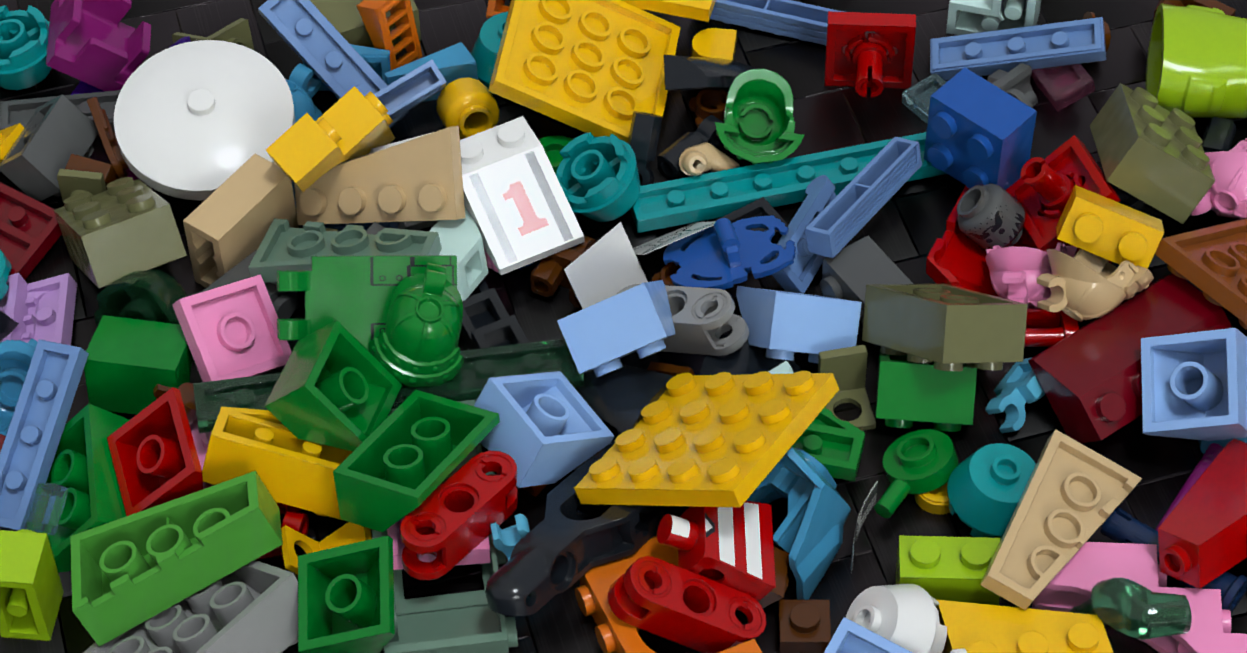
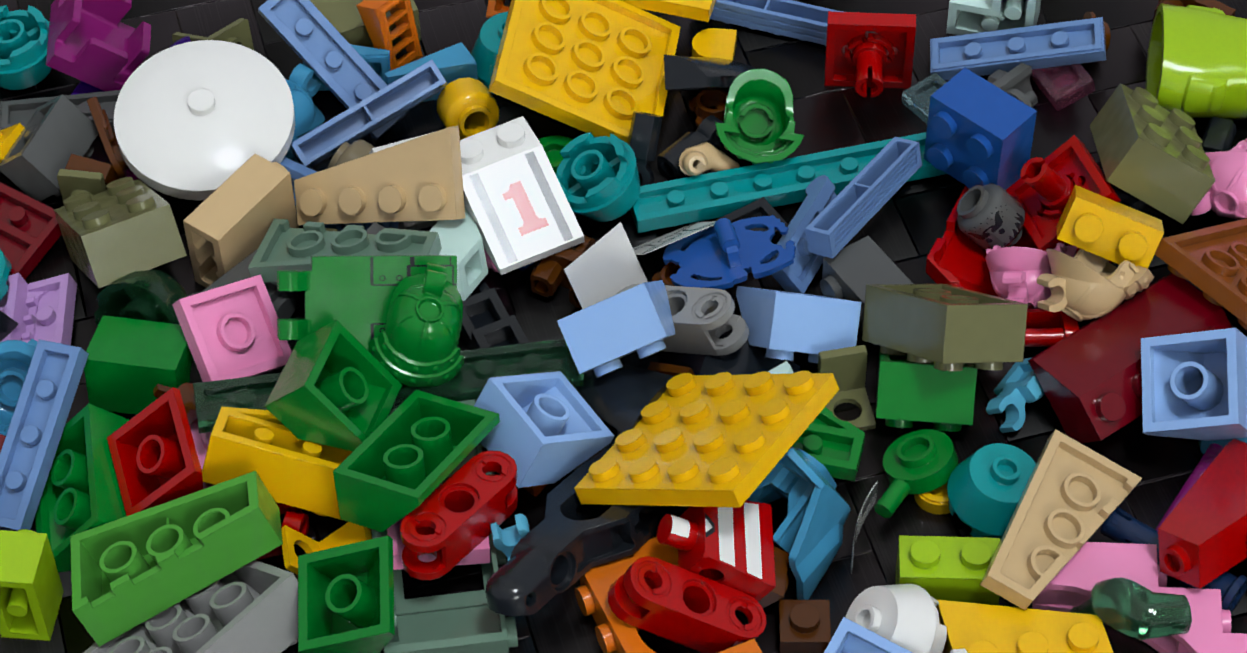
clear light blue tile [24,483,68,536] -> none
yellow arch [266,86,395,192] -> none

